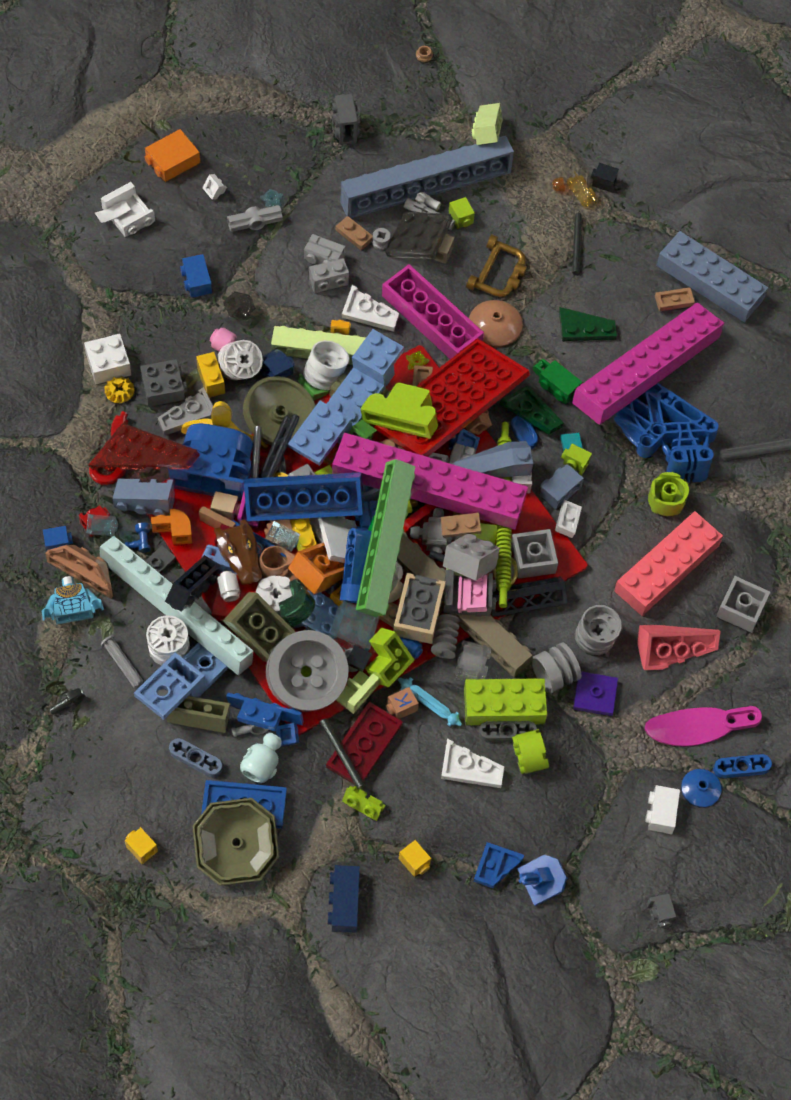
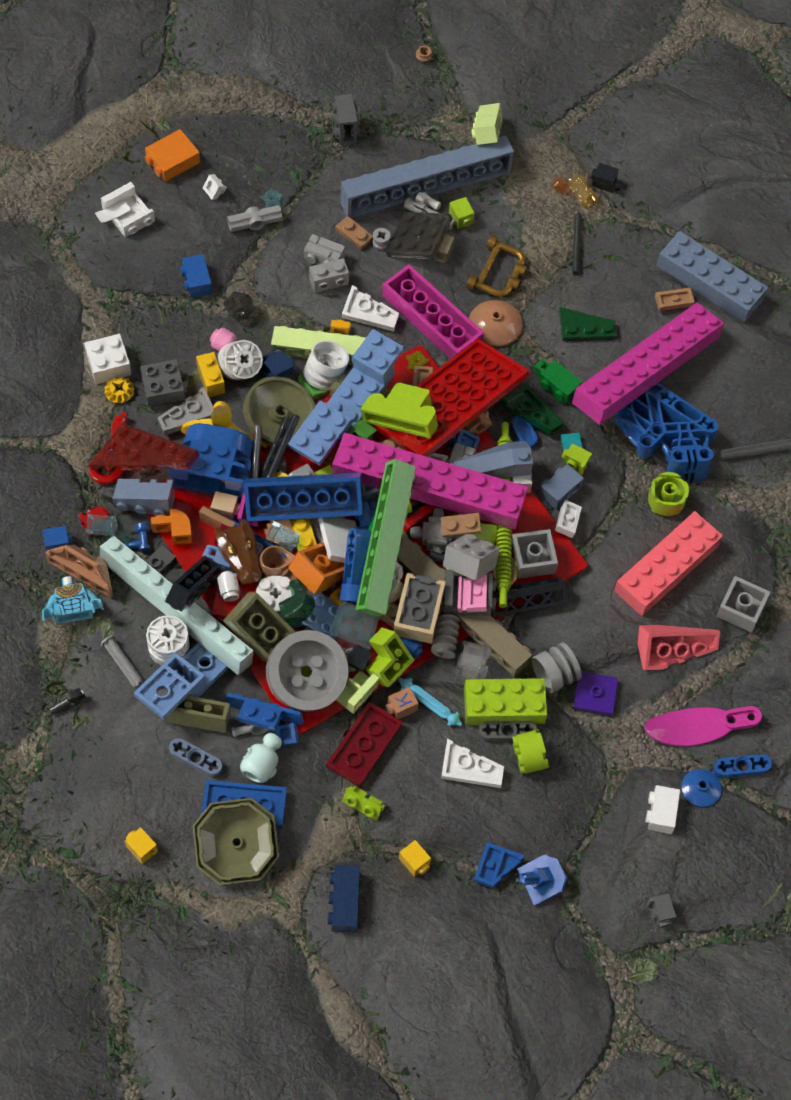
pearl dark grey bar [320,718,365,790] -> none
light grey wheel [575,605,622,655] -> none

